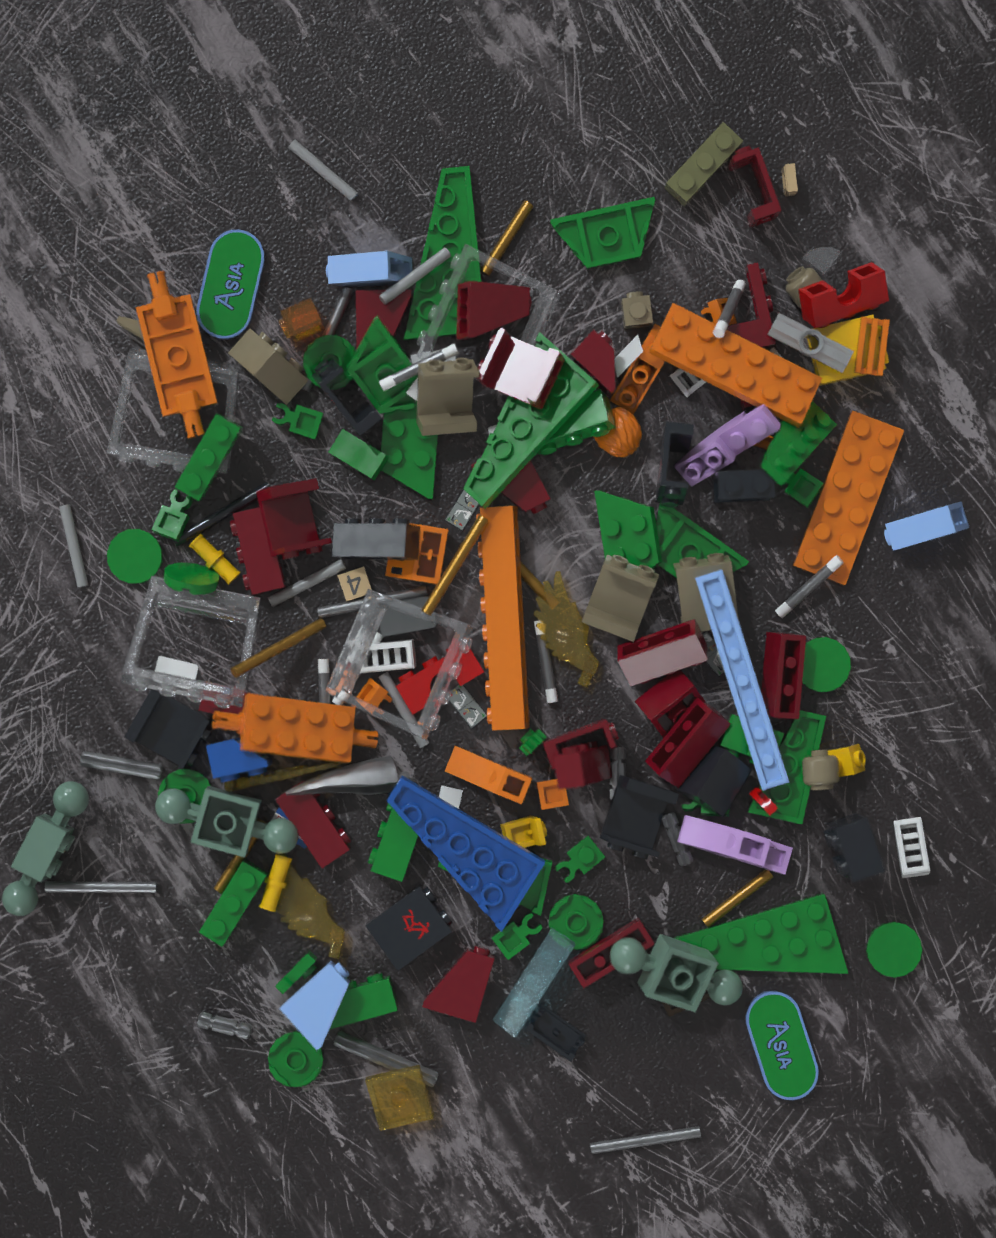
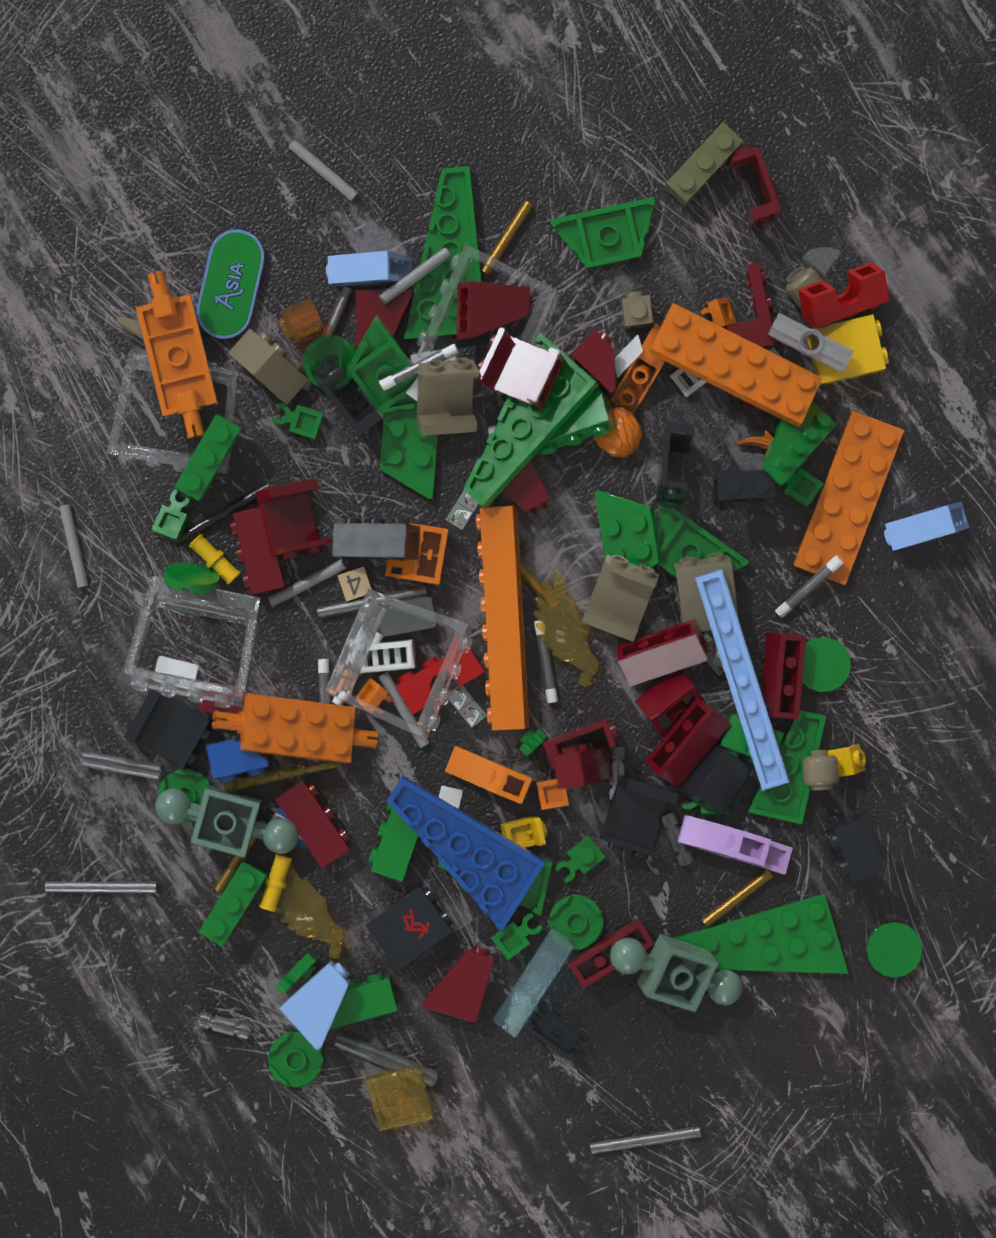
sand green brick [2,781,89,916] -> none
green tile [107,529,163,584] -> none
pearl gold bar [231,618,326,678] -> none
flat silver piece [286,756,410,796] -> none
green tile [328,429,389,481] -> none
pearl gold bar [421,515,489,616] -> none
lavender slope [674,404,781,487] -> none
bar [713,280,746,338] -> none
green tile [745,991,819,1100] -> none
red tile [749,787,777,815] -> none
tan tile [781,163,798,196] -> none
orange tile [854,317,890,376] -> none
white slope [893,817,930,878] -> none

